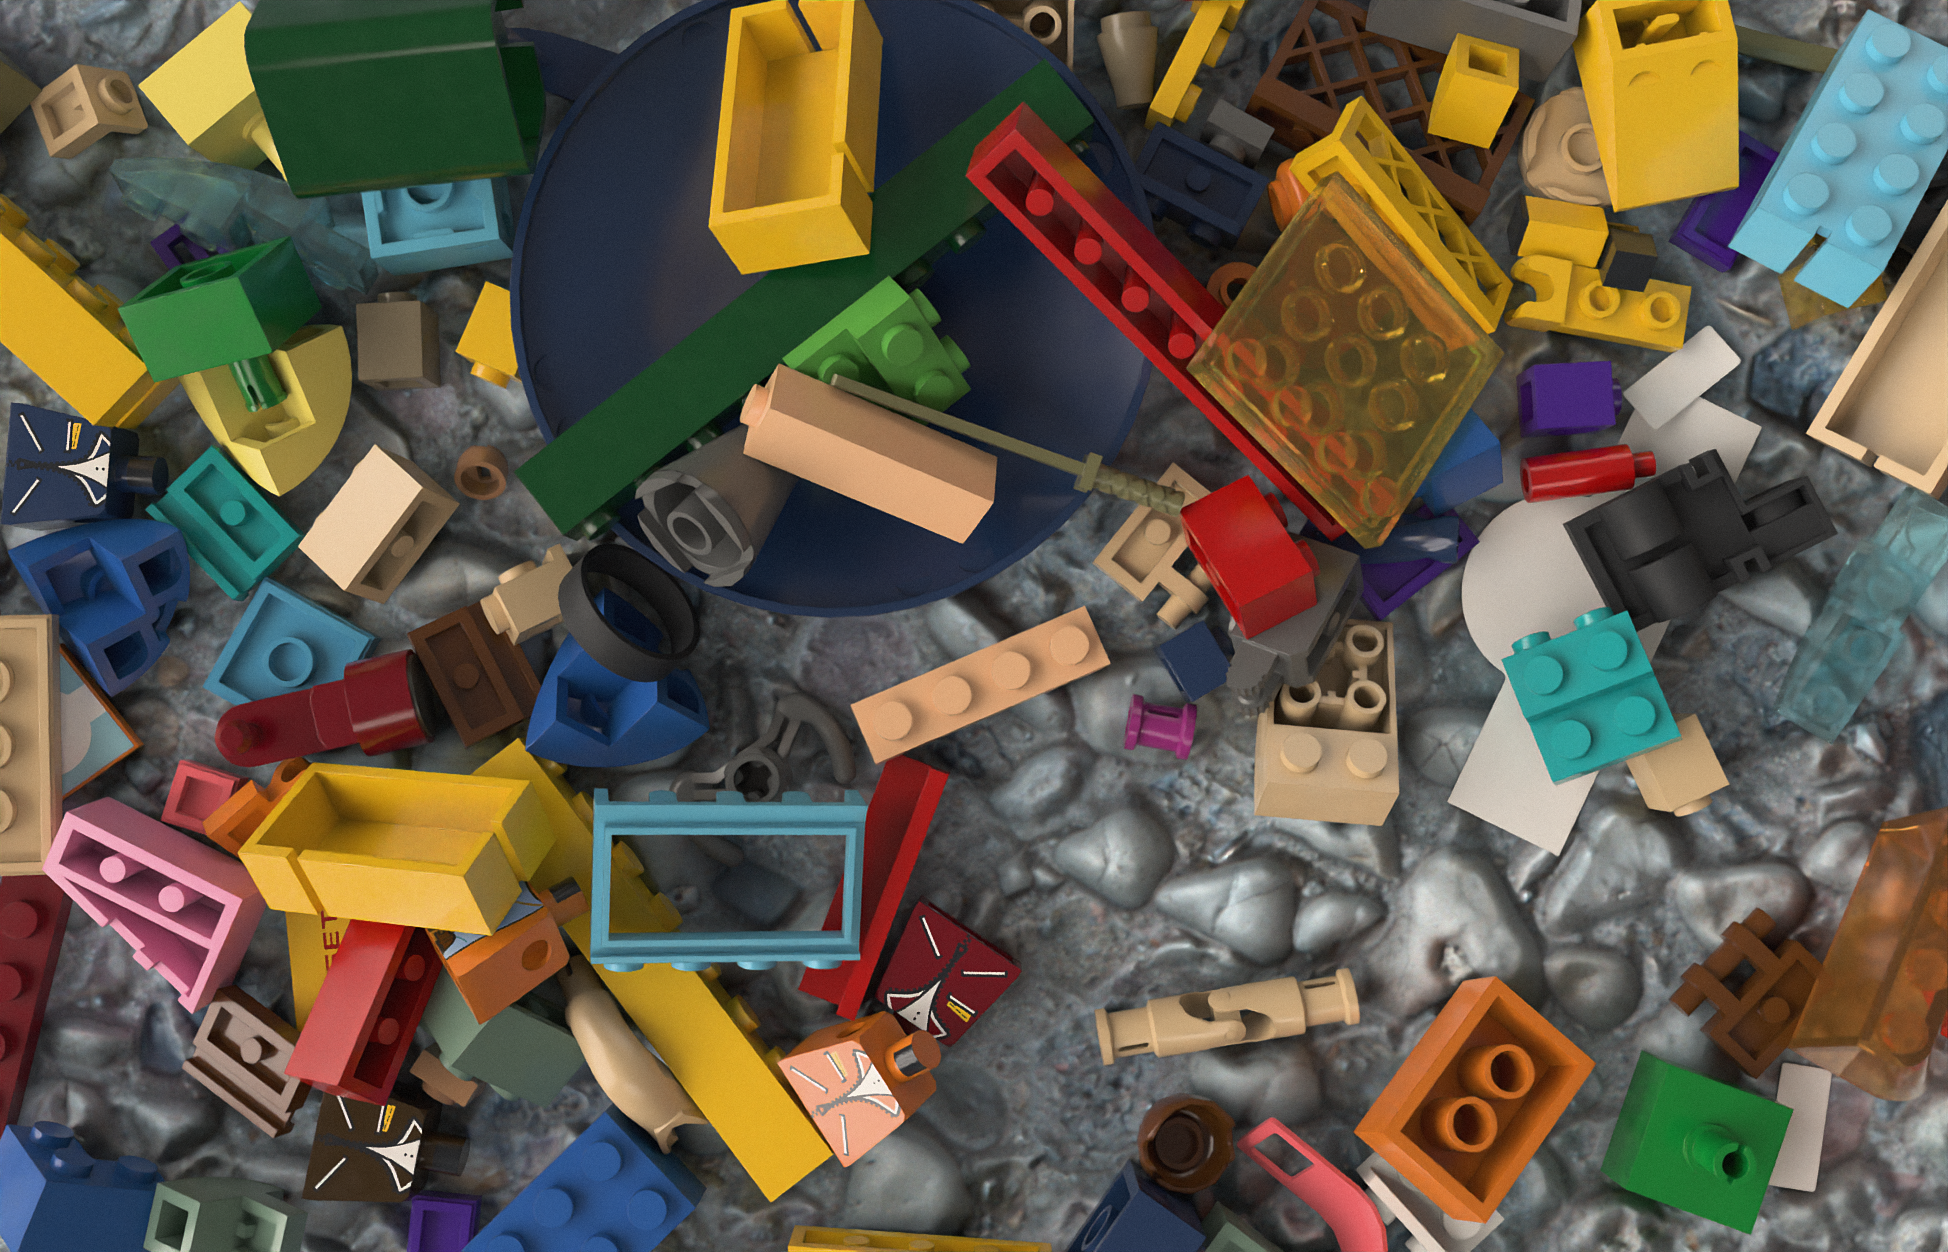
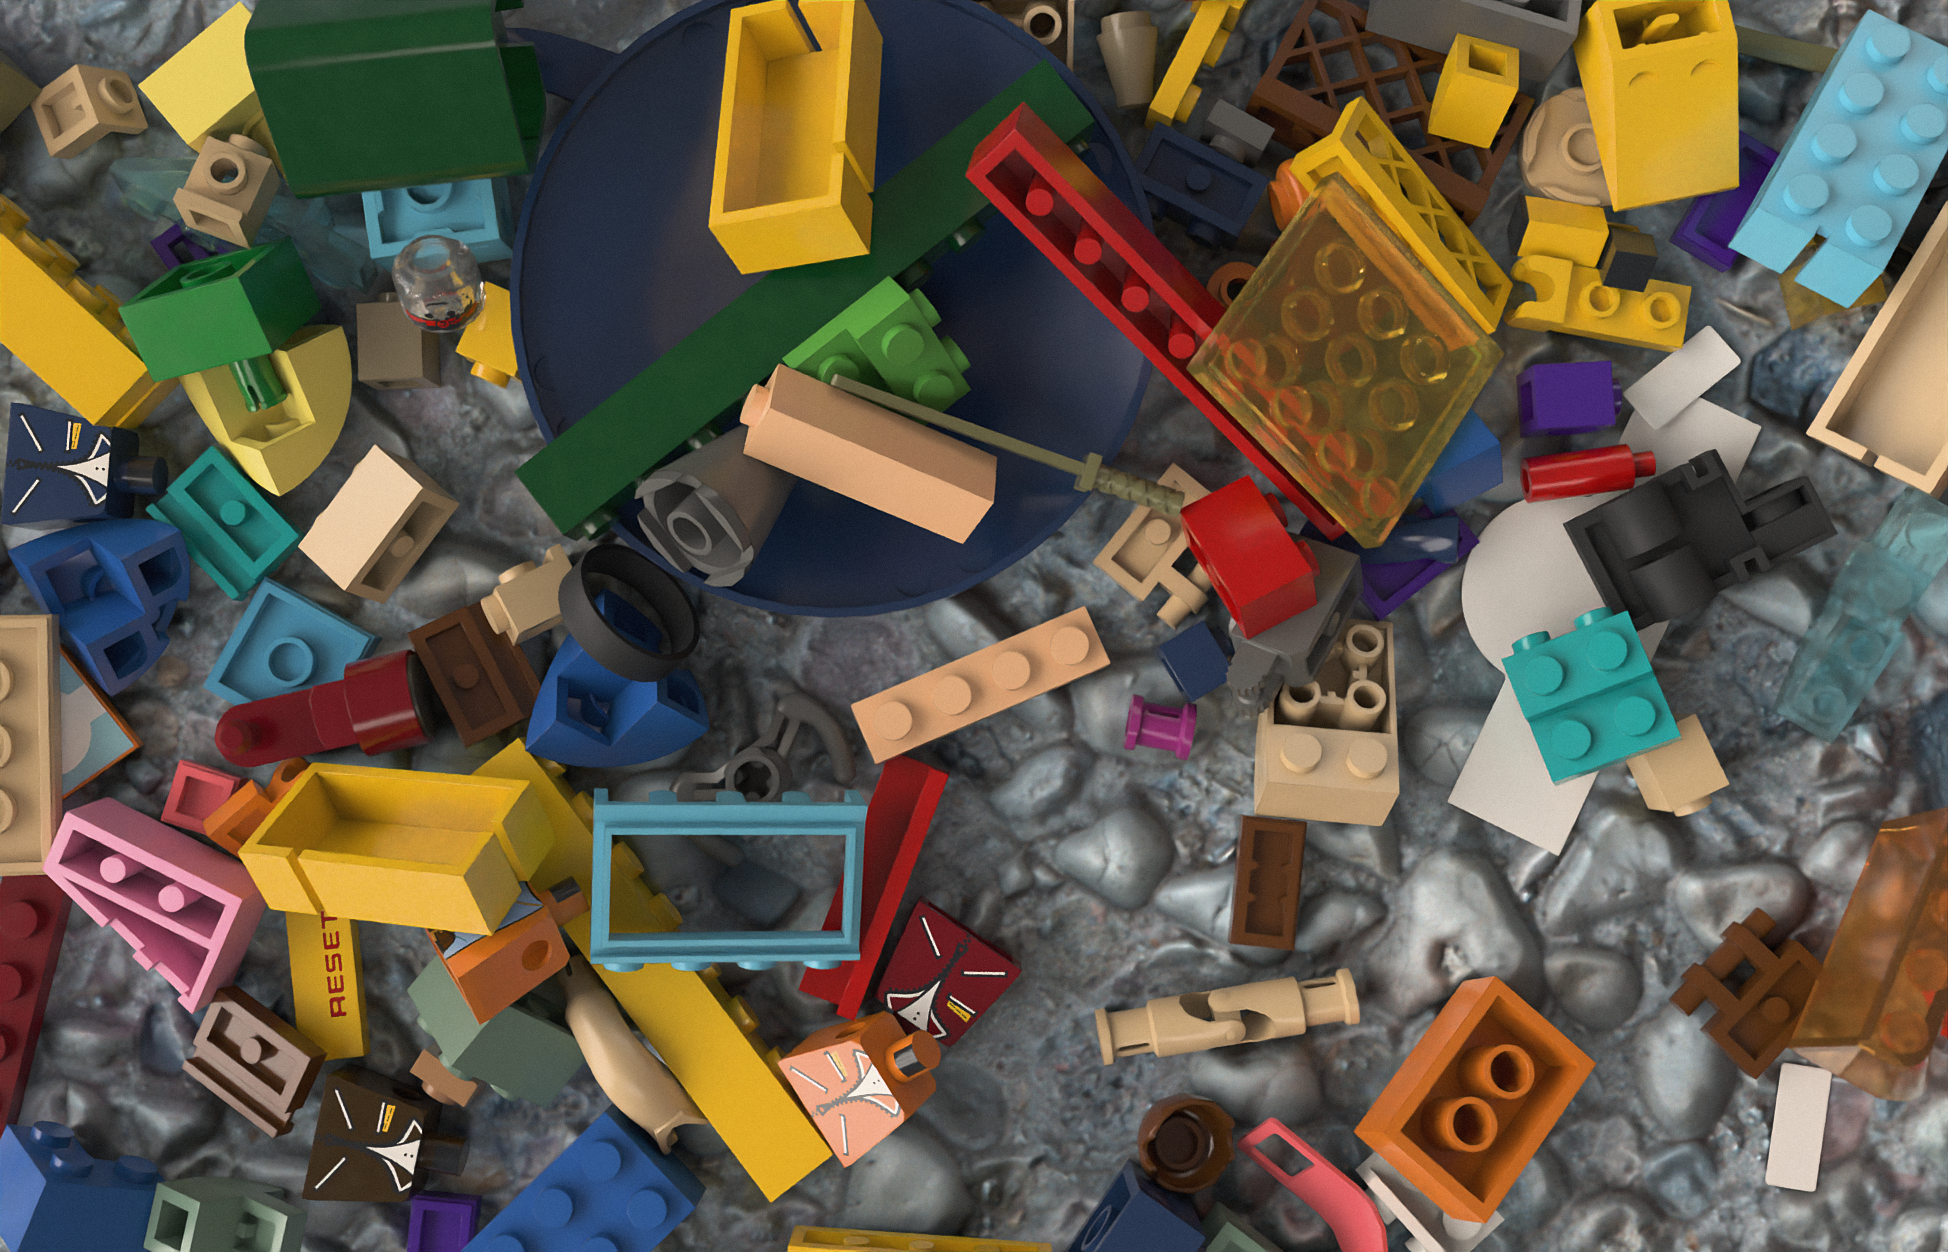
red brick [284,919,443,1107] -> none
medium nougat hinge [454,445,509,500] -> none
green brick [1600,1050,1794,1235] -> none
none -> tan brick [173,134,281,249]
none -> clear head [391,235,486,333]
none -> reddish brown plate [1227,814,1307,951]

